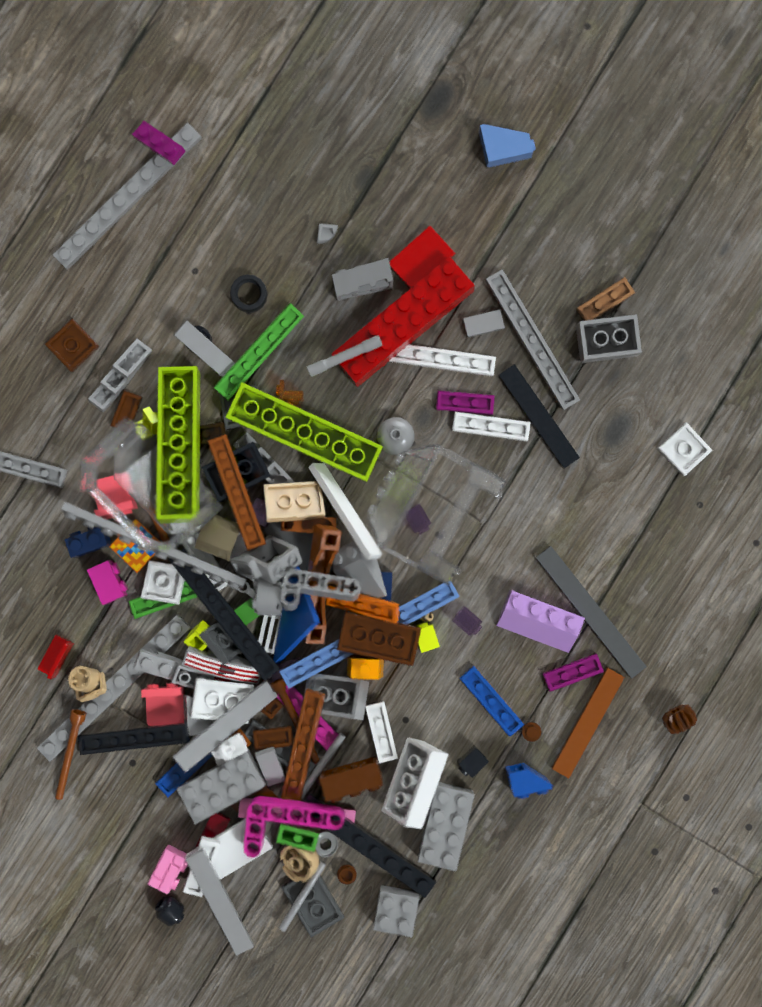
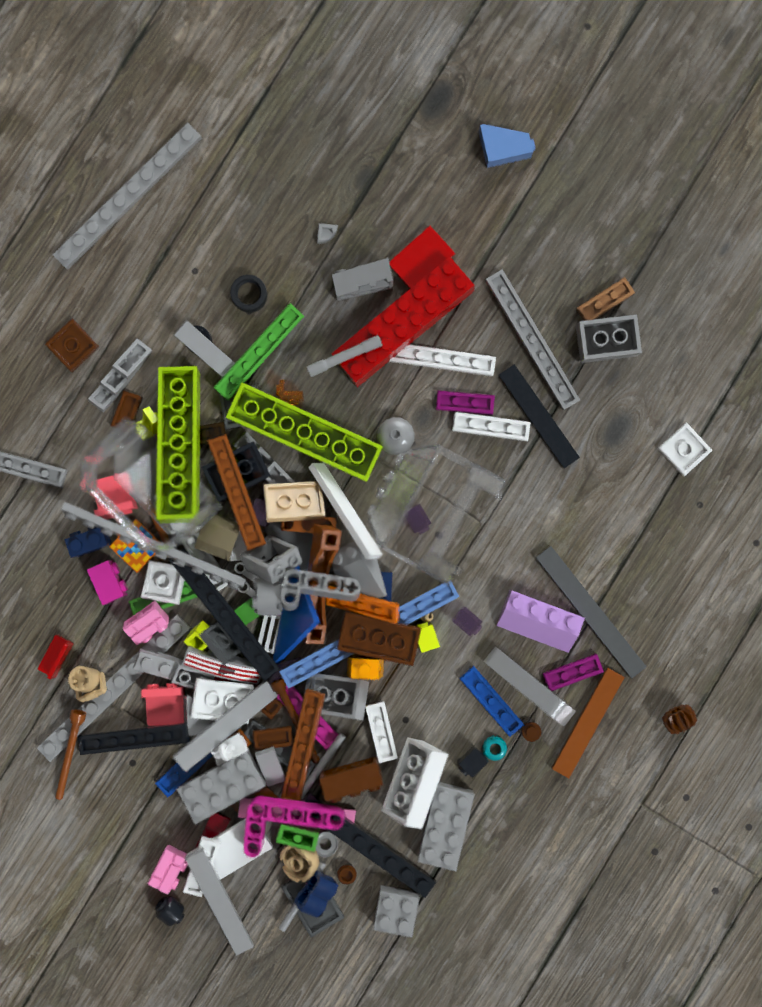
magenta plate [132,121,186,165] -> none
light grey tile [230,556,262,579] -> none
light grey tile [463,310,505,338] -> none
blue slope [505,763,553,799] -> none
none -> bright pink brick [123,601,169,645]
none -> dark blue brick [294,871,338,918]
none -> teal piece [482,735,507,761]
none -> light grey beam [483,646,576,726]

